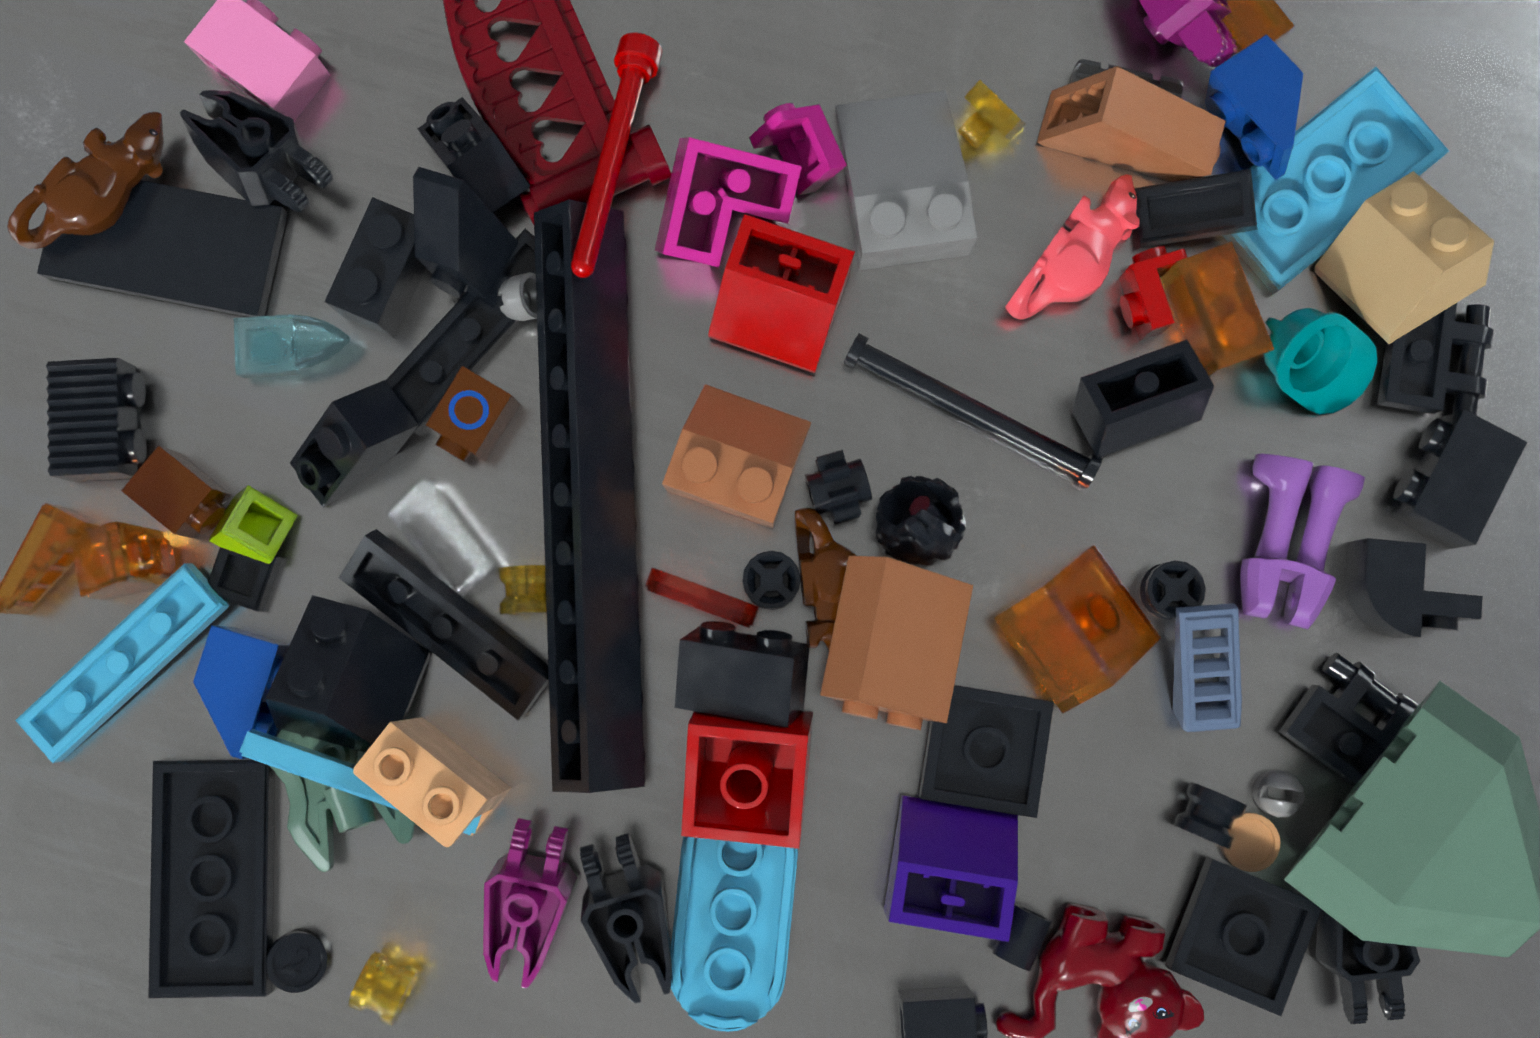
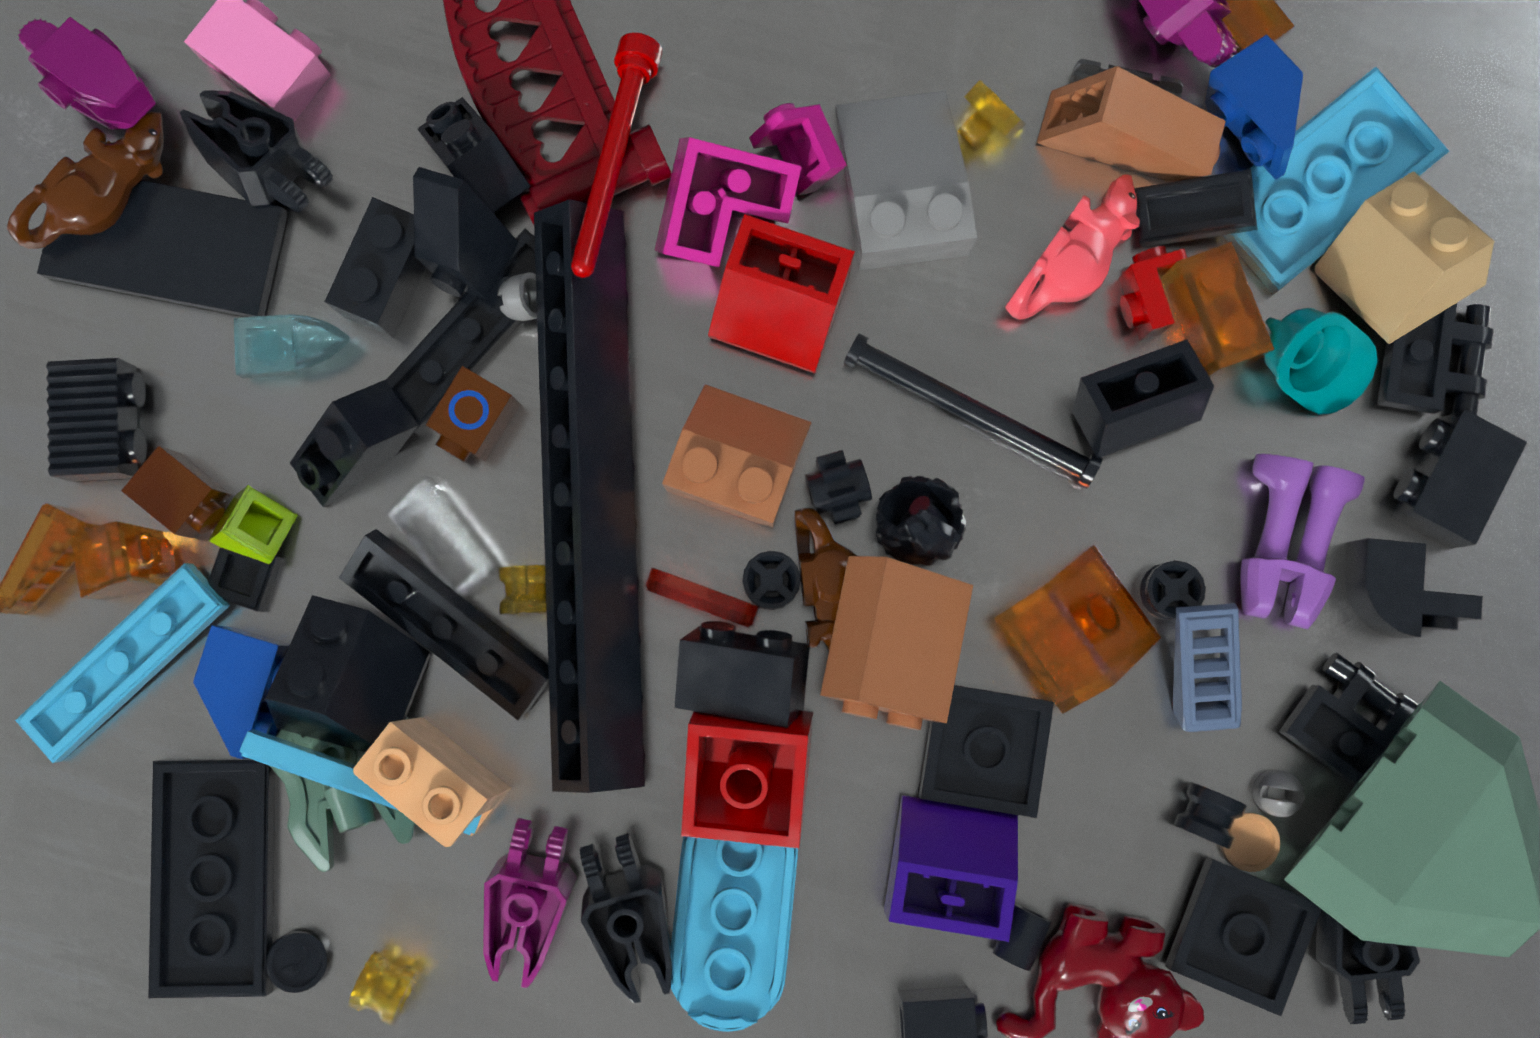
none -> magenta hinge [18,17,156,130]

